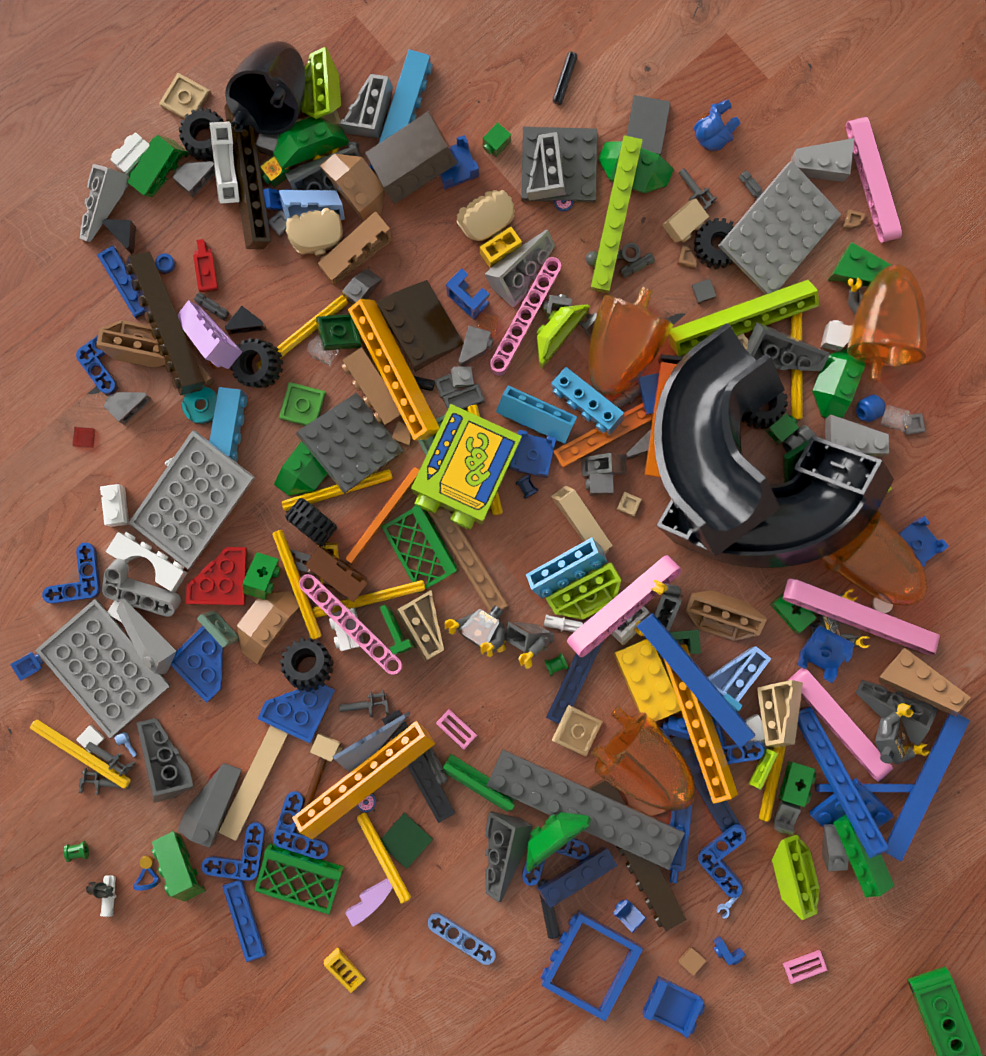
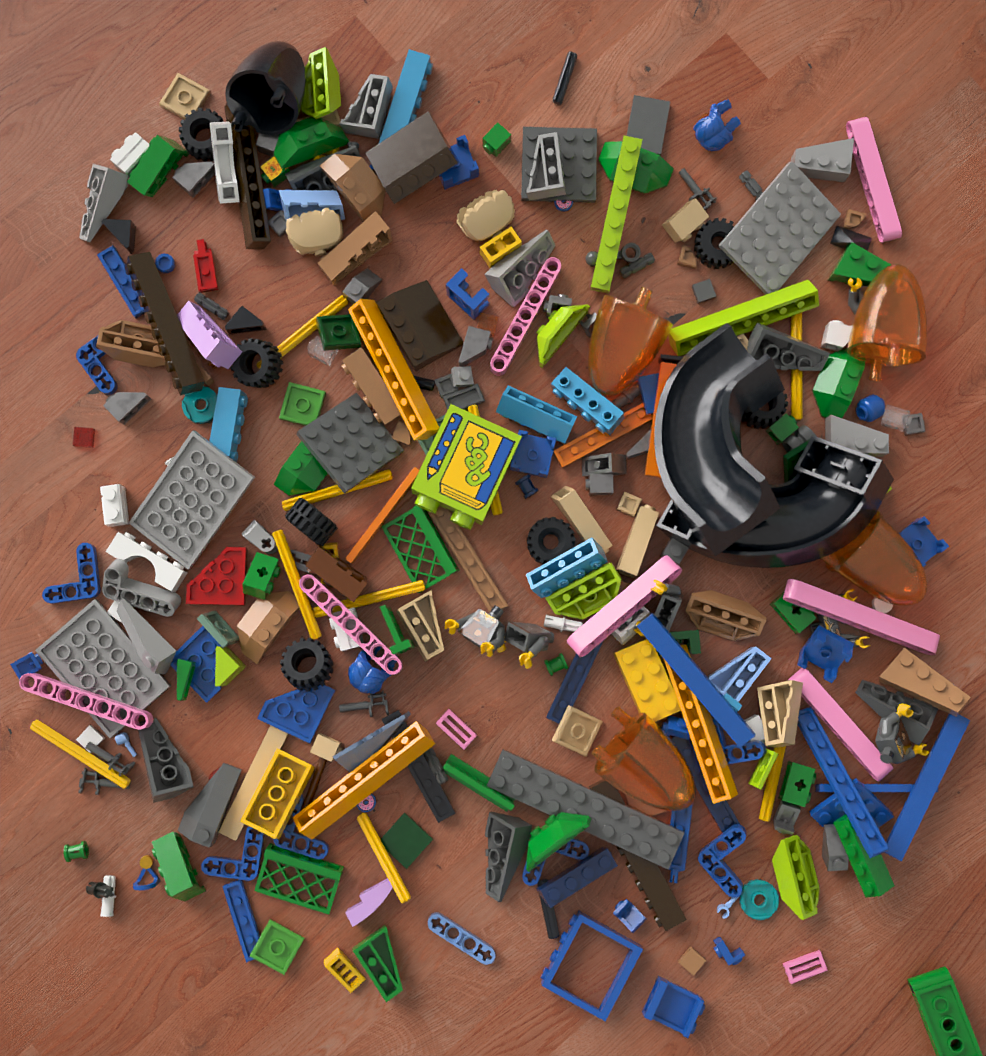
none -> bright pink beam [19,673,153,730]
none -> green slope [177,659,196,701]
none -> lime slope [215,647,246,686]
none -> yellow brick [240,748,315,839]
none -> light grey piece [242,520,278,554]
none -> bright green tile [250,919,305,975]
none -> blue hair [348,646,398,694]
none -> green wedge [352,925,403,1002]
none -> black tyre [527,517,576,565]
none -> tan slope [616,505,659,578]
none -> dark grey brick [660,538,689,565]
none -> teal tile [739,879,779,920]
none -> black slope [830,226,872,251]

